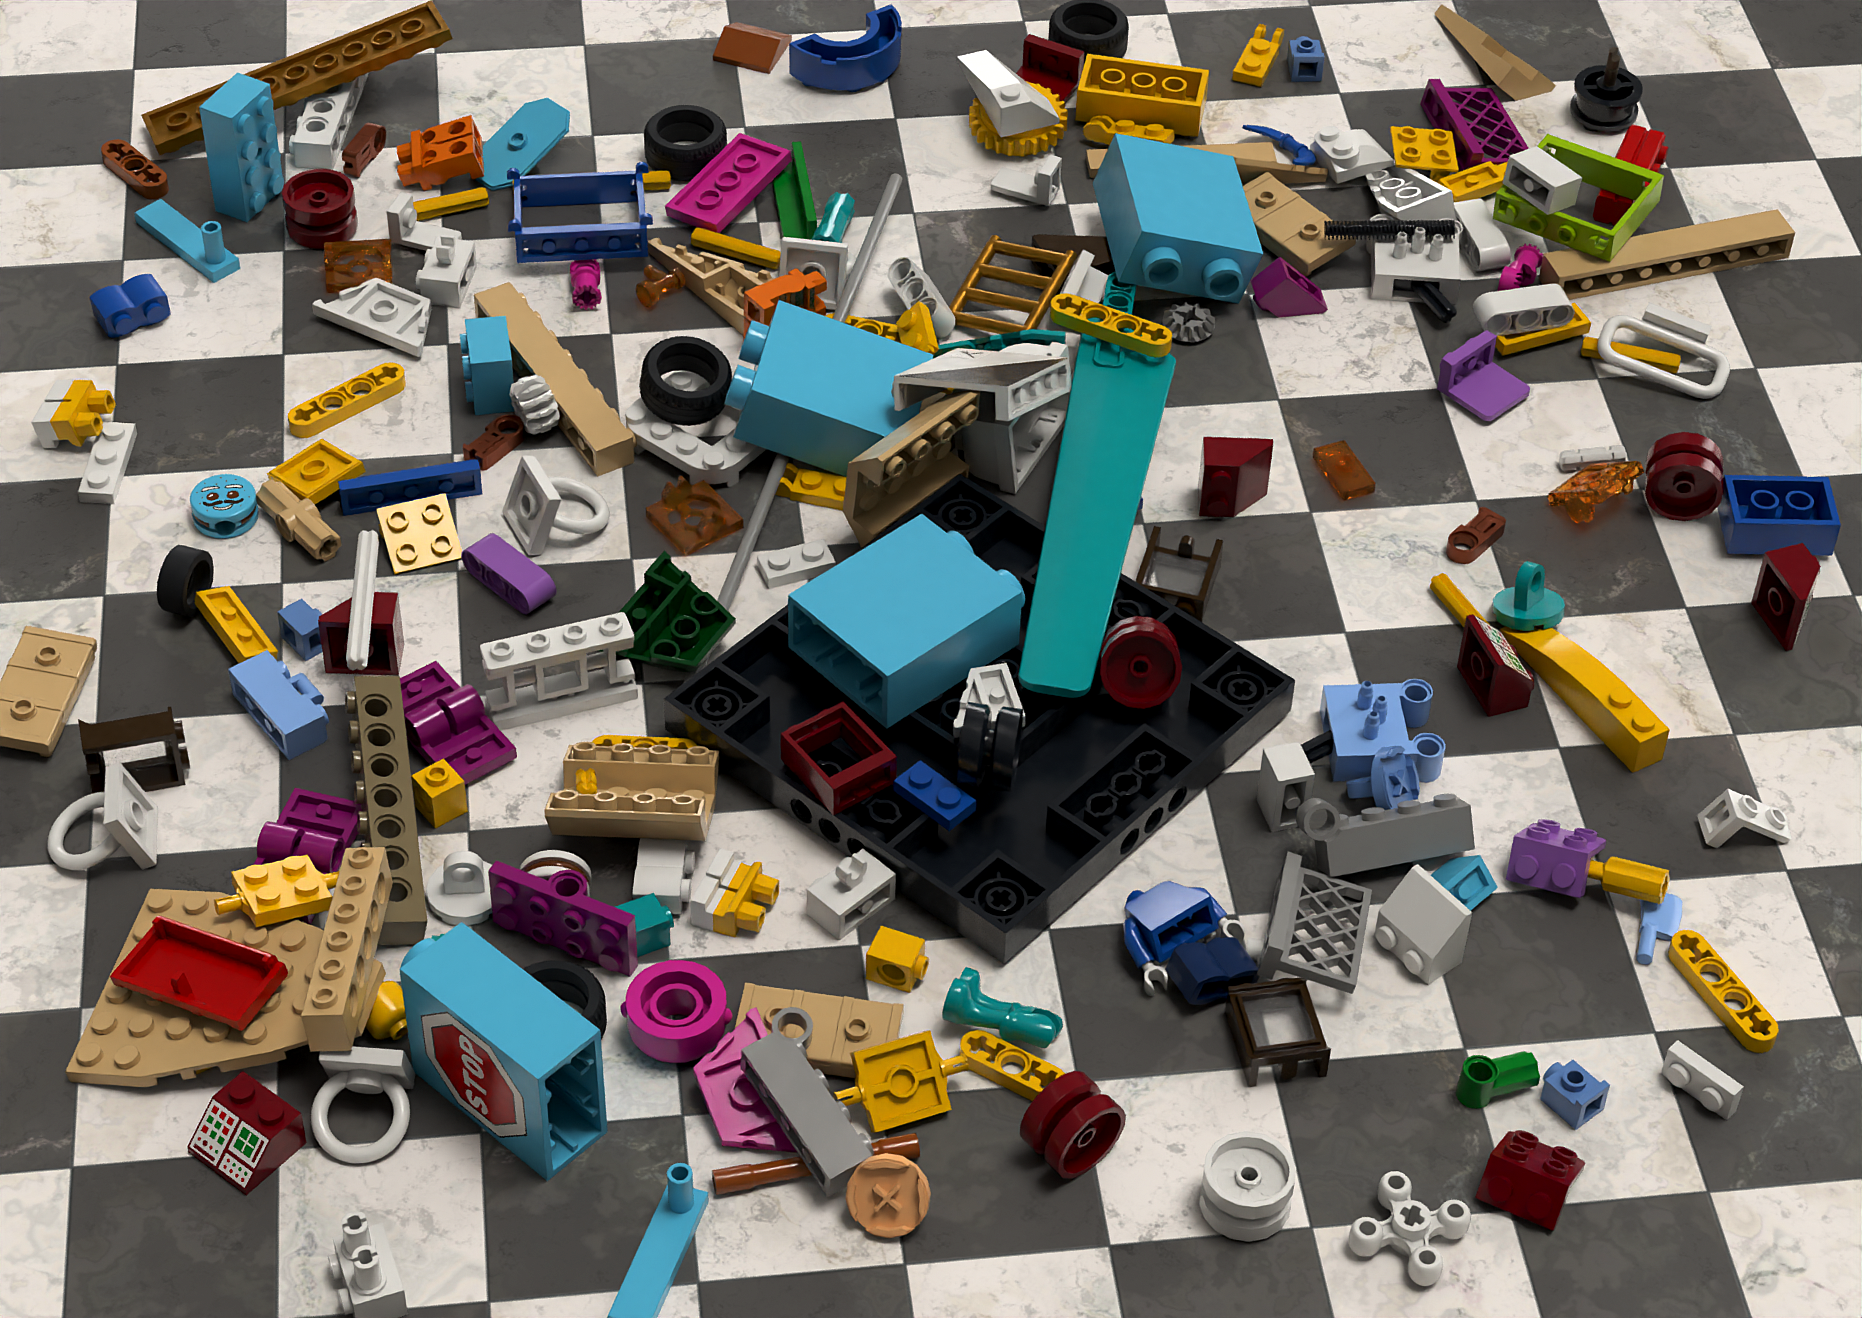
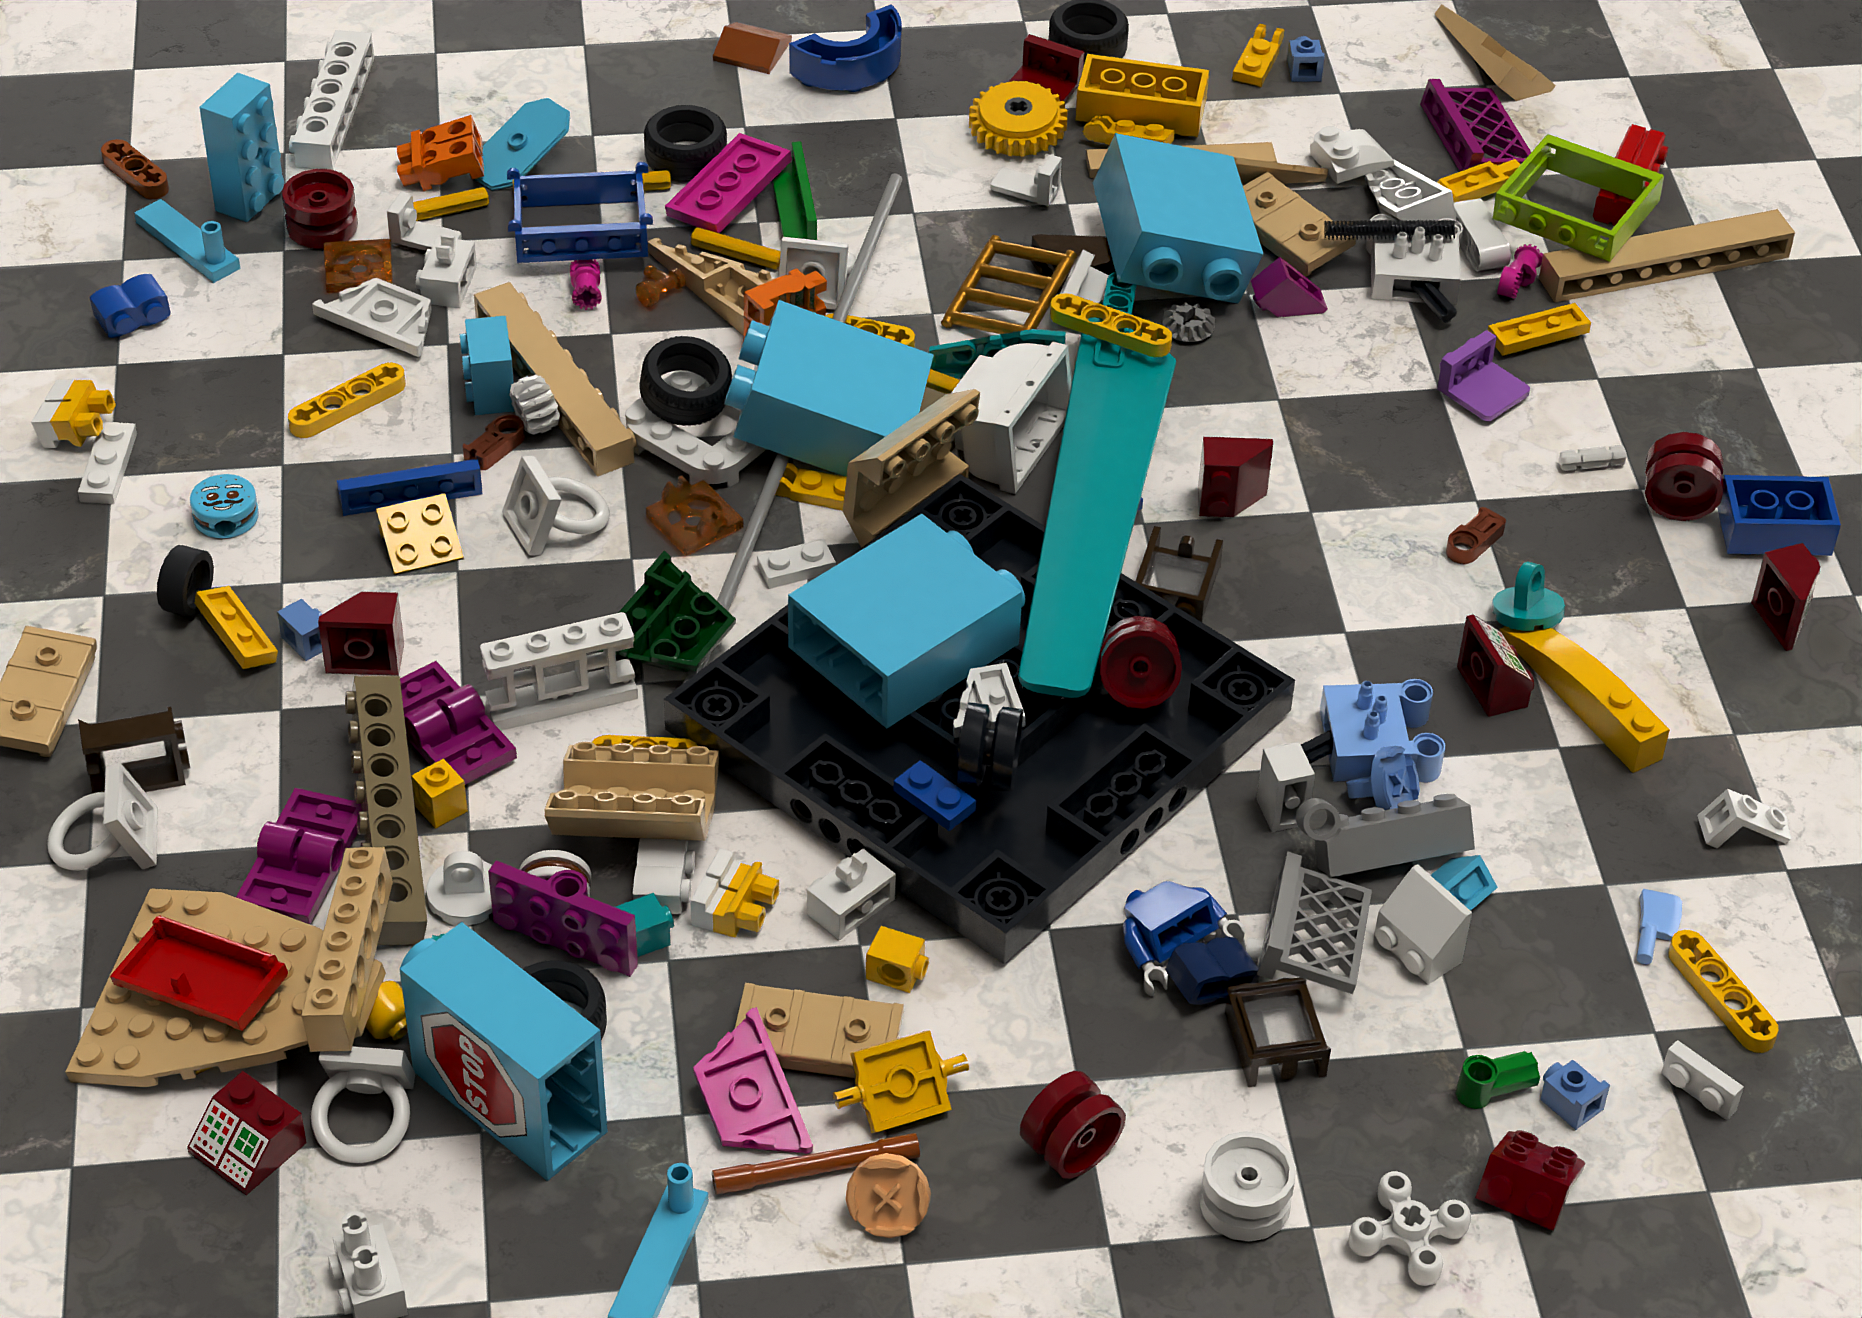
pearl gold plate [141,0,453,155] -> none
yellow plate [214,855,339,927] -> none
light blue piece [228,650,329,760] -> none
tan piece [256,479,341,562] -> none
yellow plate [267,439,366,504] -> none
copper piece [342,122,386,177] -> none
white axle [346,530,379,670] -> none
medium lavender beam [461,533,557,614] -> none
yellow piece [575,768,597,794] -> none
dark pink piece [620,960,732,1063] -> none
light grey hinge [741,1007,874,1197] -> none
dark red window [781,701,897,815] -> none
teal axle [812,192,855,243] -> none
white beam [887,257,956,338] -> none
white panel [891,348,1069,421] -> none
yellow hinge [896,301,939,355] -> none
teal piece [942,967,1063,1048] -> none
white wedge [957,50,1060,138] -> none
yellow beam [960,1030,1065,1101] -> none
blue piece [1242,125,1316,166] -> none
clear orange plate [1313,440,1376,501] -> none
yellow hinge [1390,126,1458,182] -> none
yellow axle [1430,573,1490,627] -> none
white beam [1473,284,1575,336] -> none
white brick [1503,146,1582,215] -> none
medium lavender bracket [1506,819,1606,898] -> none
clear orange piece [1547,461,1645,523] -> none
black wheel [1570,47,1643,132] -> none
yellow axle [1581,336,1681,374] -> none
yellow piece [1588,856,1670,904] -> none
white bar [1597,302,1730,399] -> none

